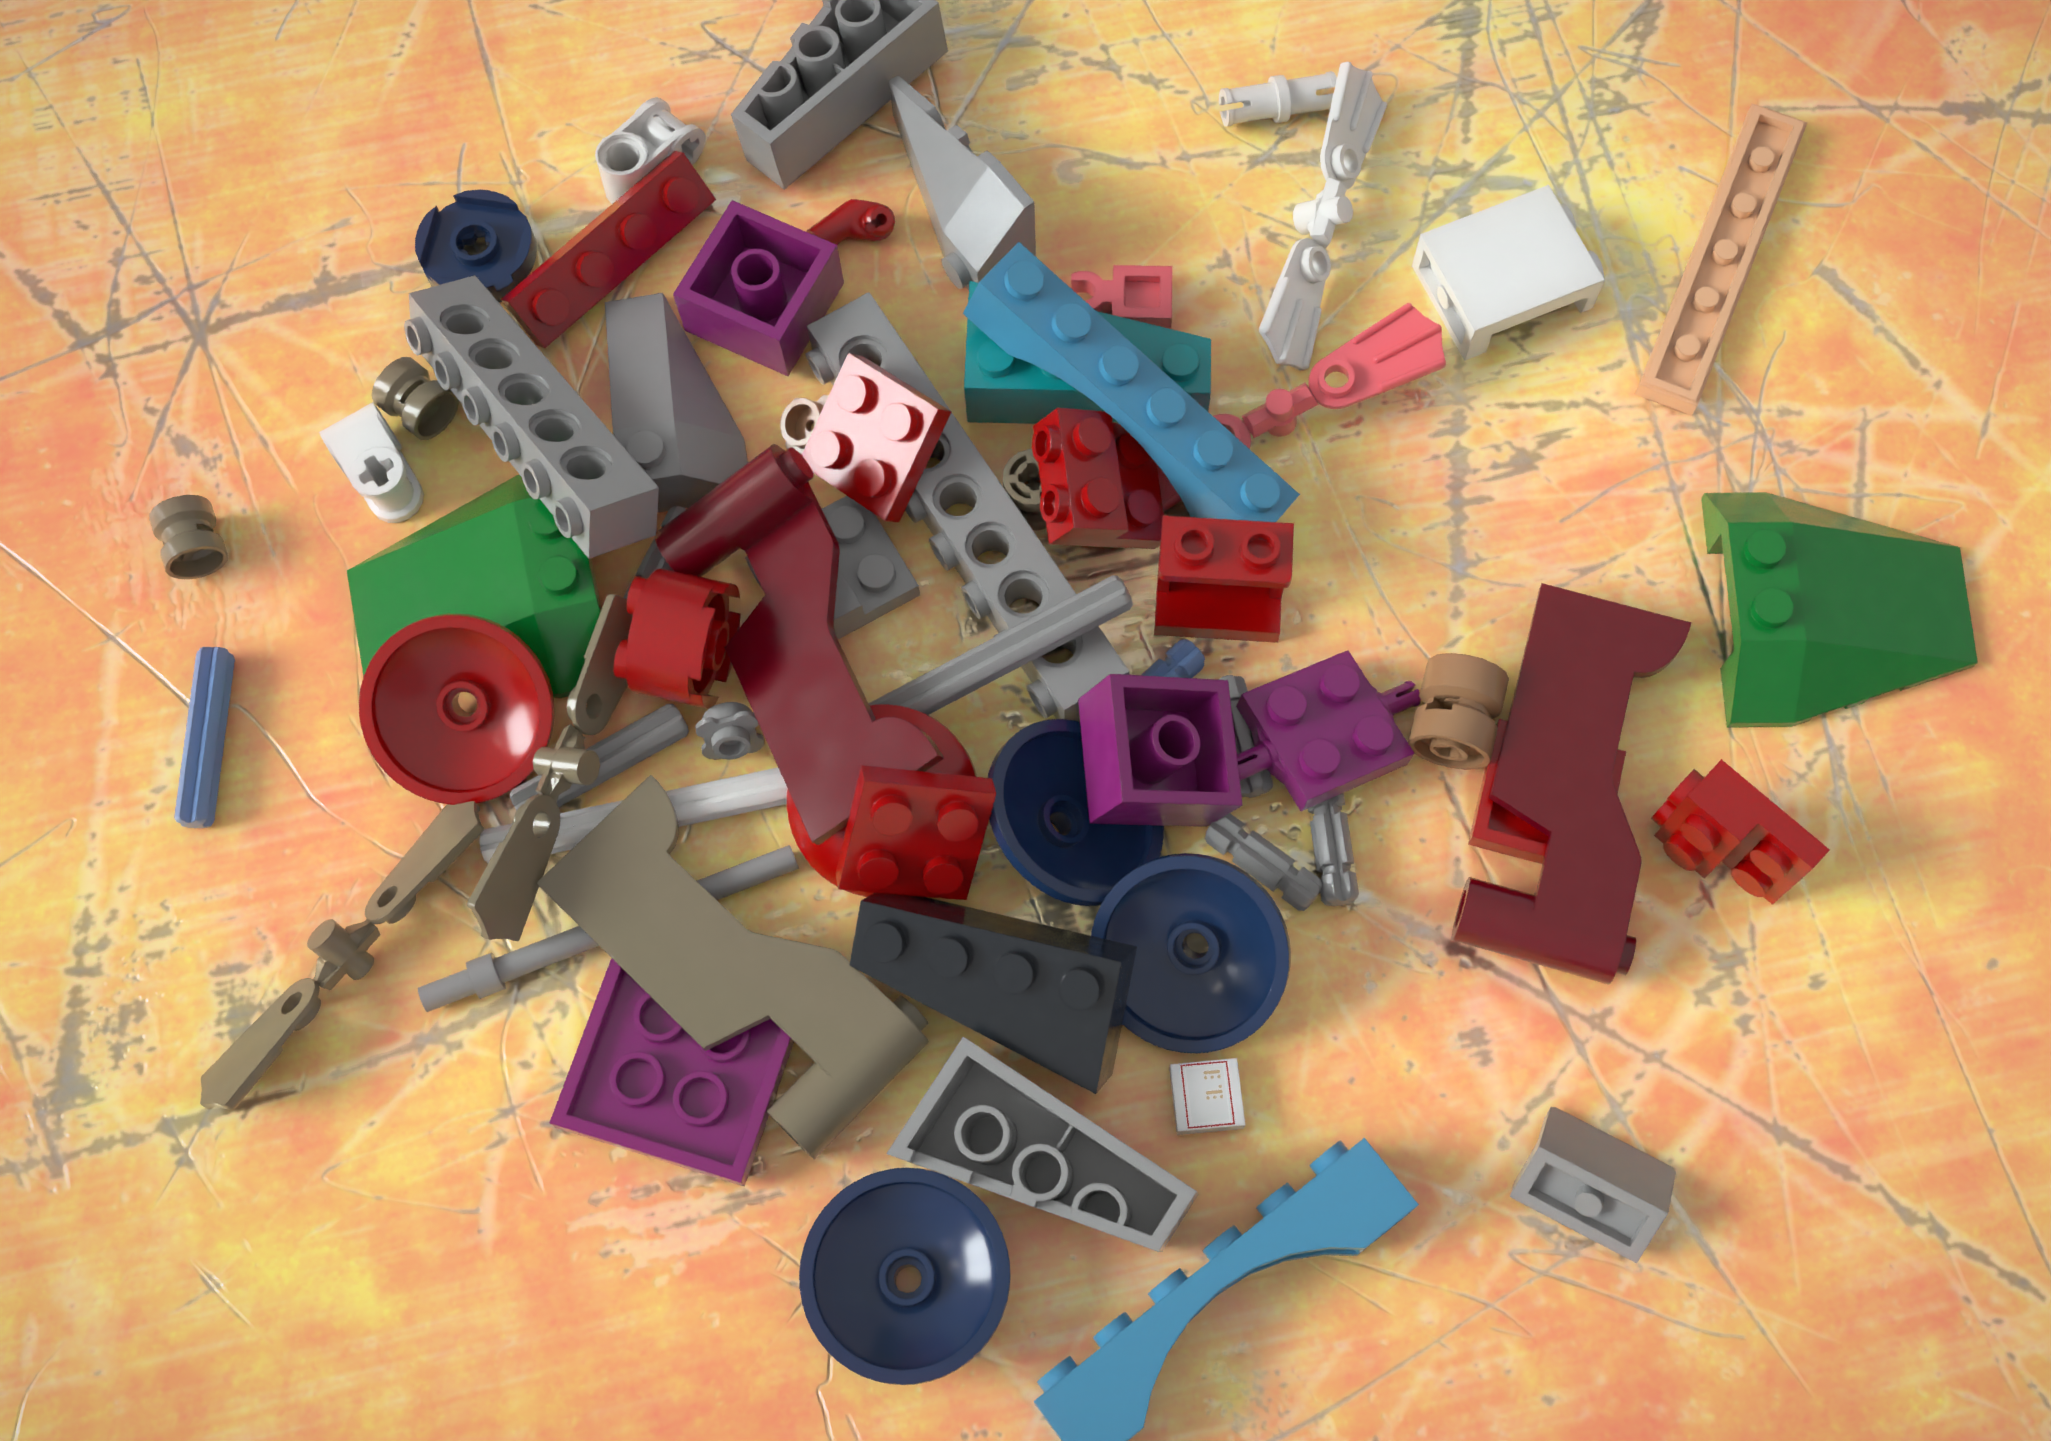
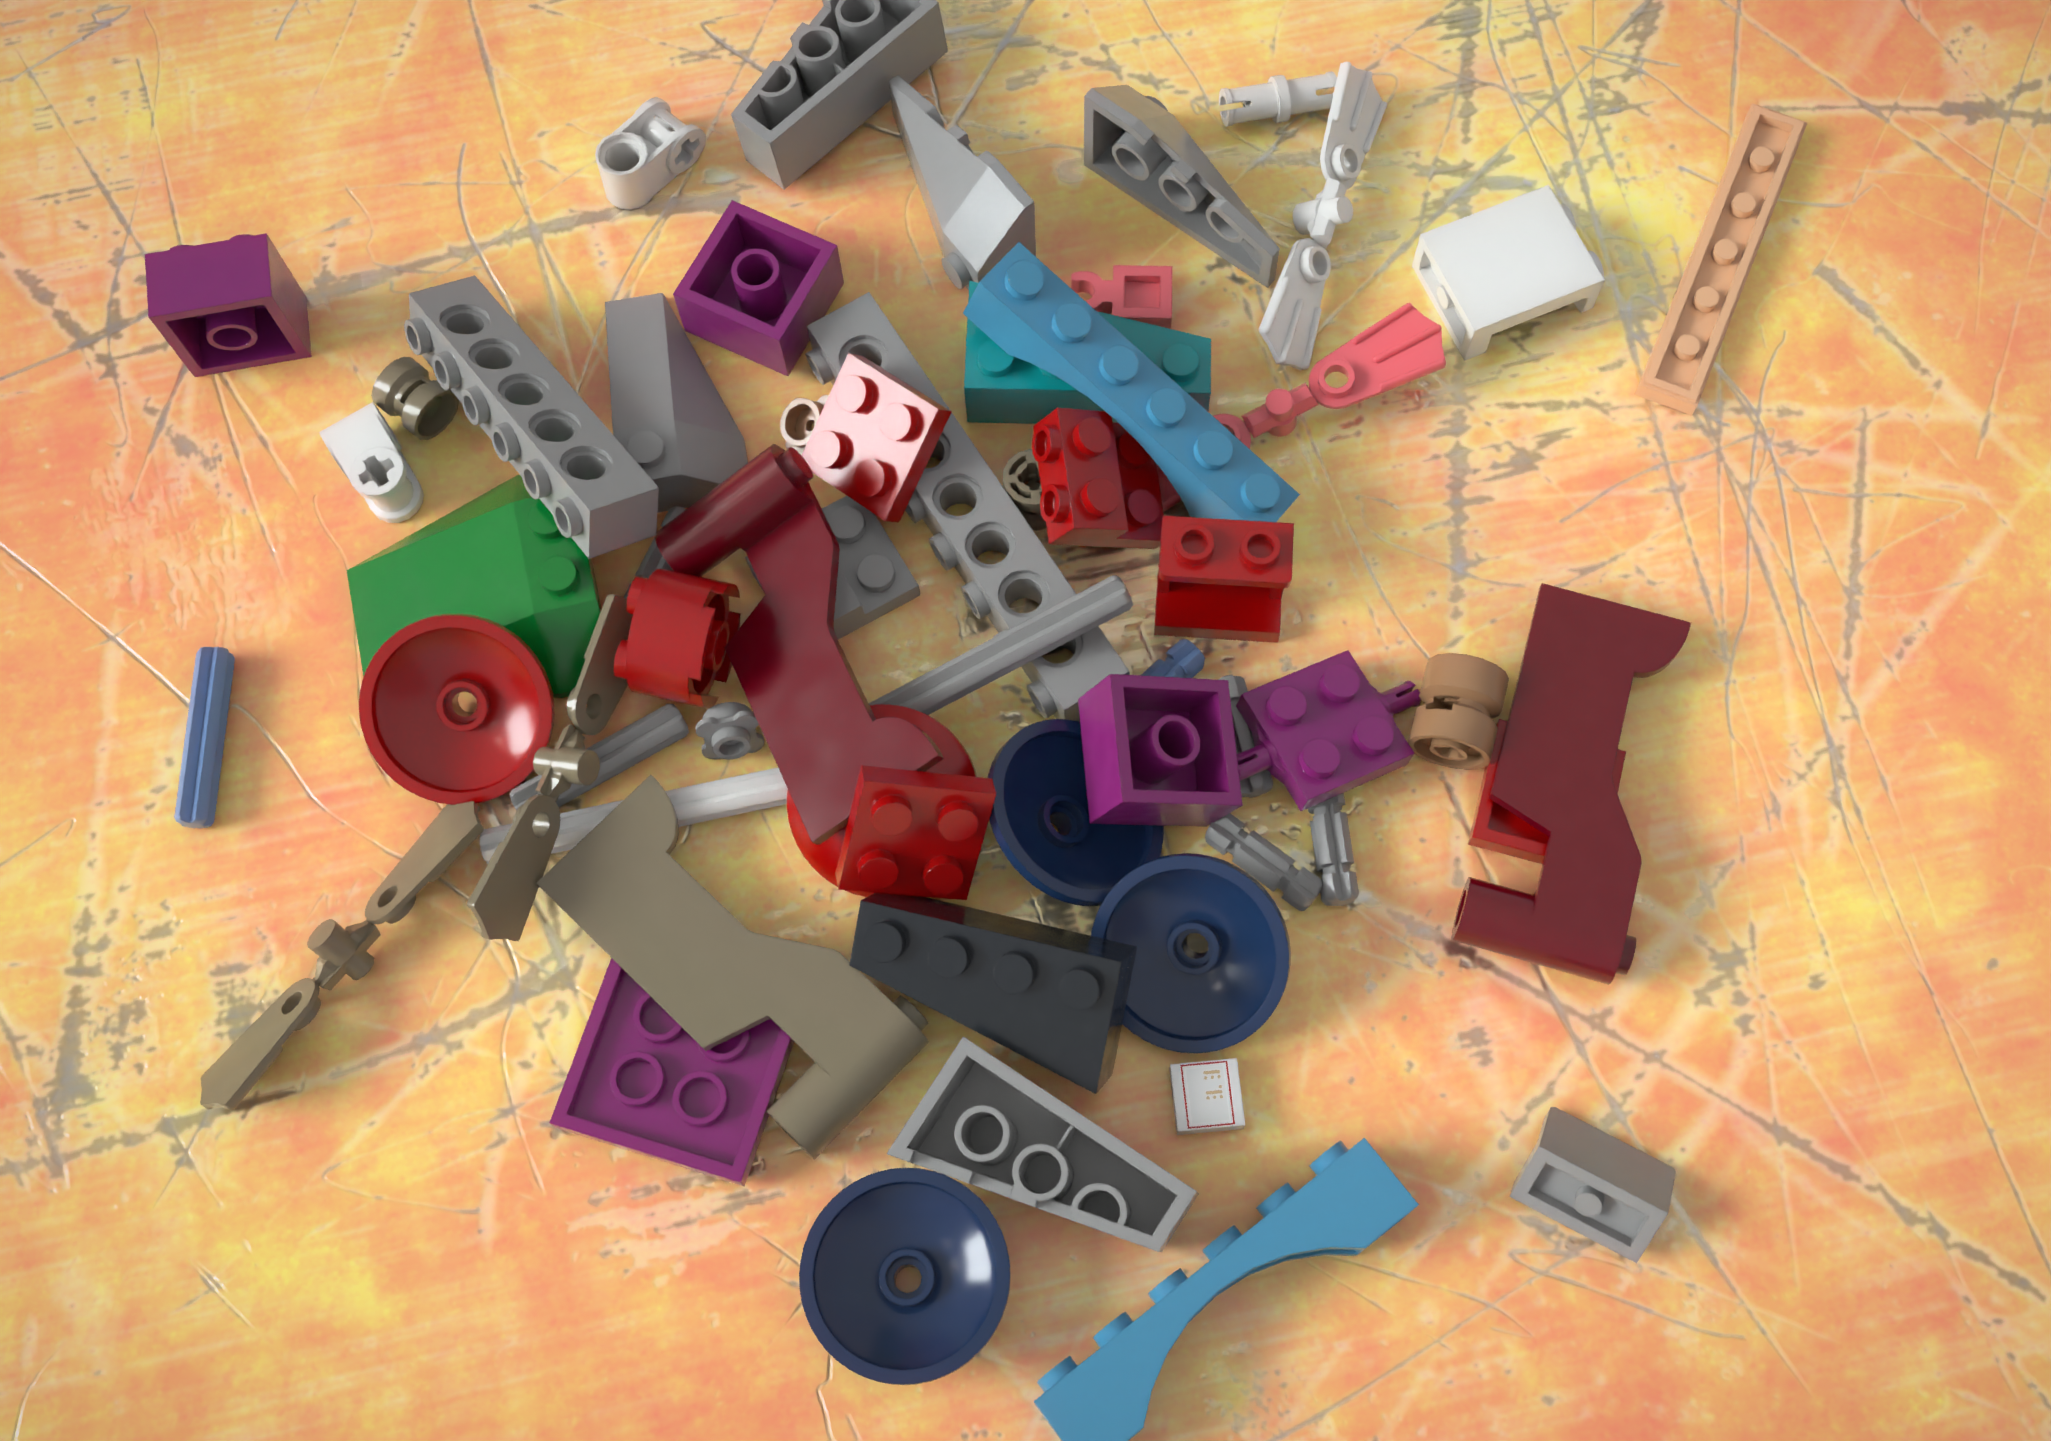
dark tan wheel [149,495,228,579] -> none
dark blue plate [415,189,537,303] -> none
light grey bar [418,845,799,1012] -> none
red plate [501,151,717,348] -> none
red arm [807,199,895,245] -> none
red plate [1651,759,1830,905] -> none
green wedge [1701,492,1978,728] -> none
none -> magenta brick [145,233,312,377]
none -> light grey wedge [1084,85,1280,288]

